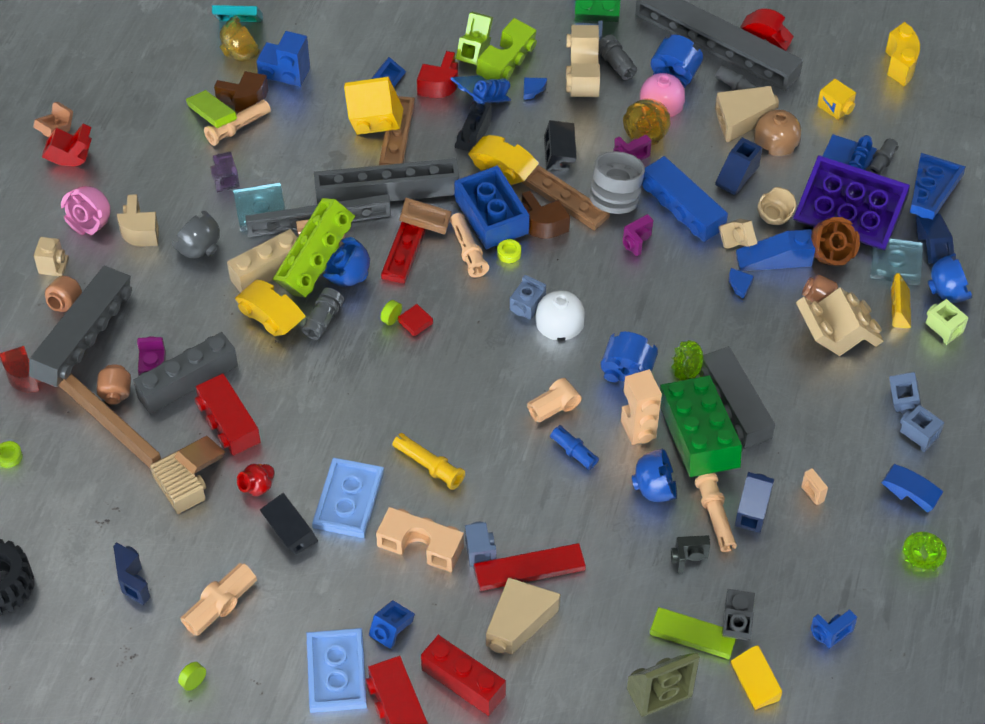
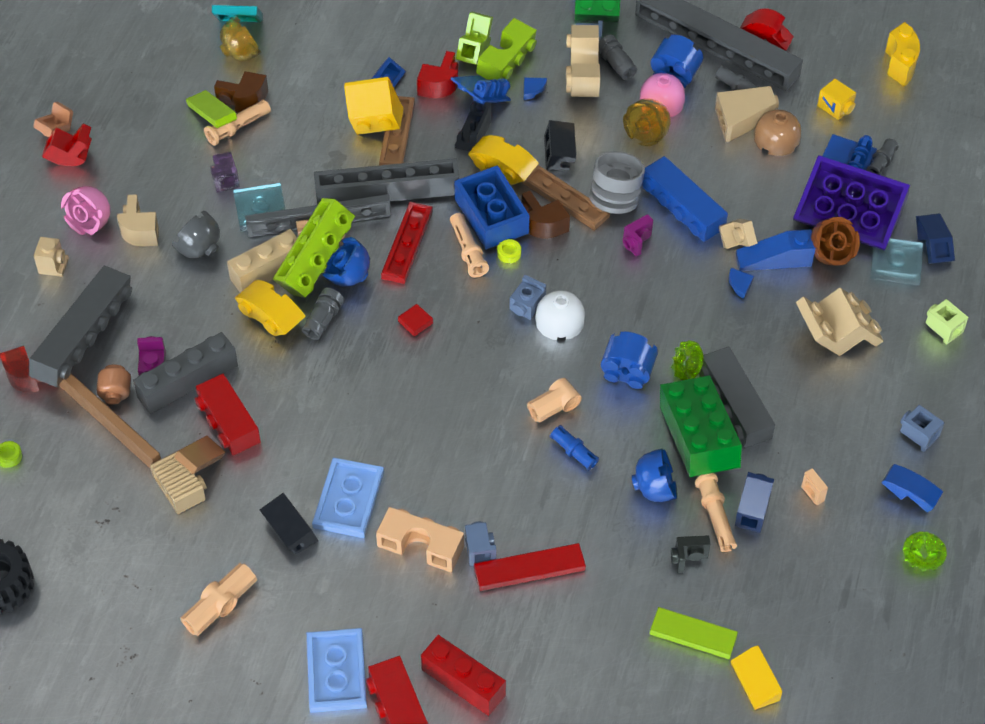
nougat head [45,275,82,313] -> none
dark blue slope [113,542,150,605] -> none
lime tile [178,662,206,691] -> none
red animal [237,464,275,496] -> none
blue brick [256,31,310,87] -> none
blue bracket [369,600,415,649] -> none
lime tile [380,300,402,326] -> none
yellow pin [392,433,465,490] -> none
medium nougat tile [399,198,452,235] -> none
tan slope [486,578,561,654] -> none
magenta bracket [613,135,652,161] -> none
light nougat arch [621,369,662,445] -> none
olive slope [627,653,700,717] -> none
dark blue slope [715,137,763,195] -> none
dark grey slope [722,589,755,641] -> none
tan hair [757,187,797,225] -> none
nougat head [802,275,838,303] -> none
blue bracket [811,609,857,649] -> none
sand blue brick [889,372,922,415] -> none
yellow slope [891,273,911,329] -> none
blue wing [910,153,966,220] -> none
blue cylinder [928,253,972,303] -> none

